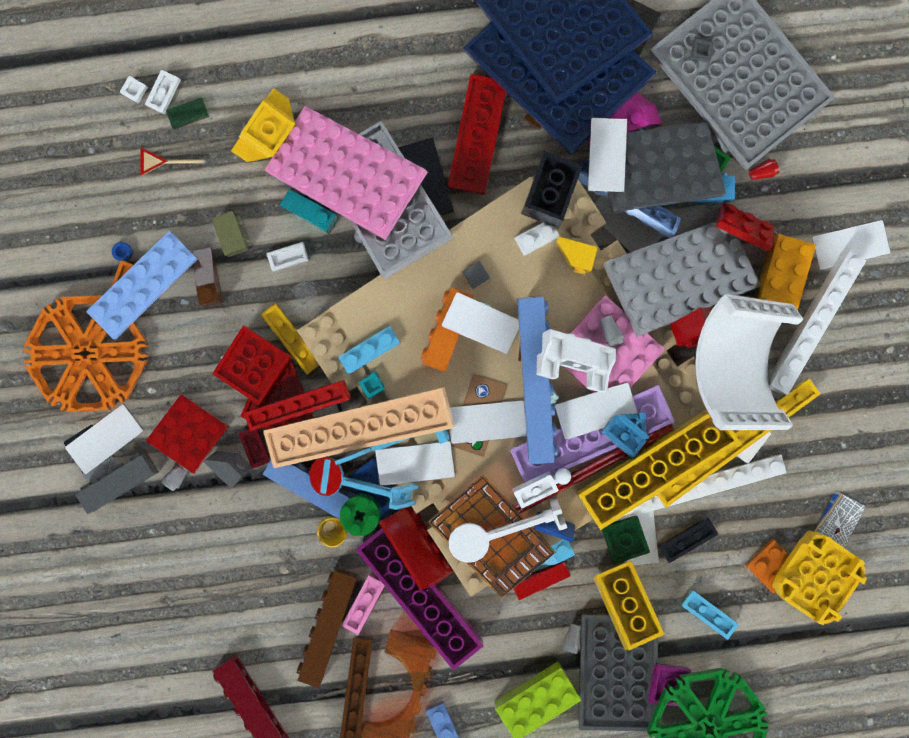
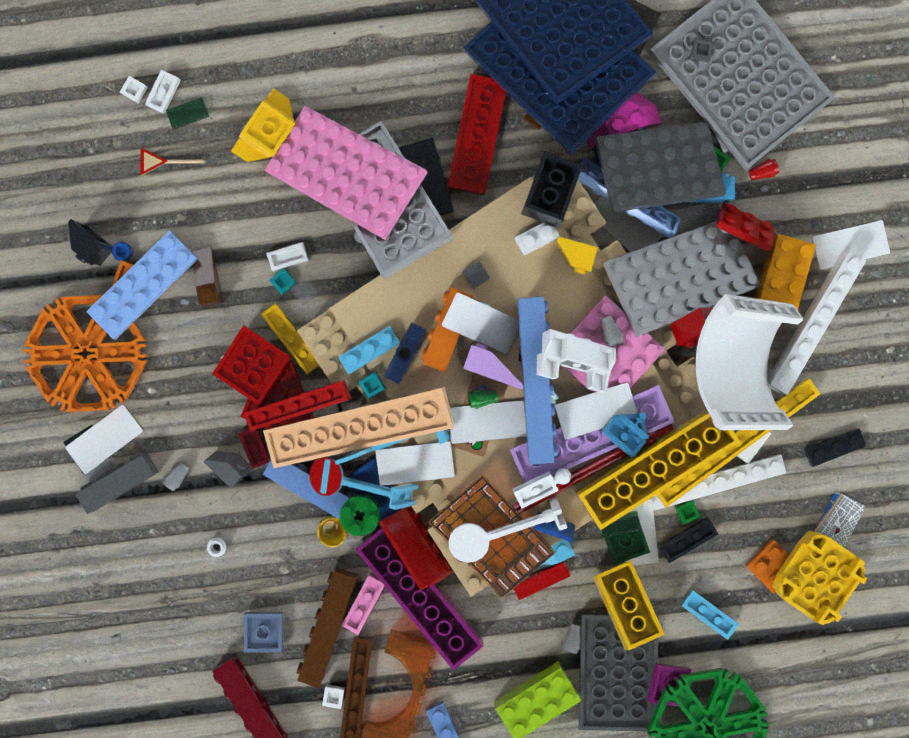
red plate [146,394,229,474] -> none
olive brick [211,211,251,257] -> none
teal slope [280,189,339,234] -> none
white sticker [588,118,627,192] -> none
none -> black slope [68,219,113,266]
none -> white plate [207,537,227,557]
none -> sand blue plate [243,612,283,652]
none -> teal tile [269,268,297,295]
none -> white plate [322,684,345,709]
none -> dark blue piece [384,322,427,384]
none -> lavender slope [463,343,523,389]
none -> green cone [467,389,498,409]
none -> clear green tile [601,510,641,538]
none -> green tile [674,500,701,525]
none -> black plate [804,428,866,467]

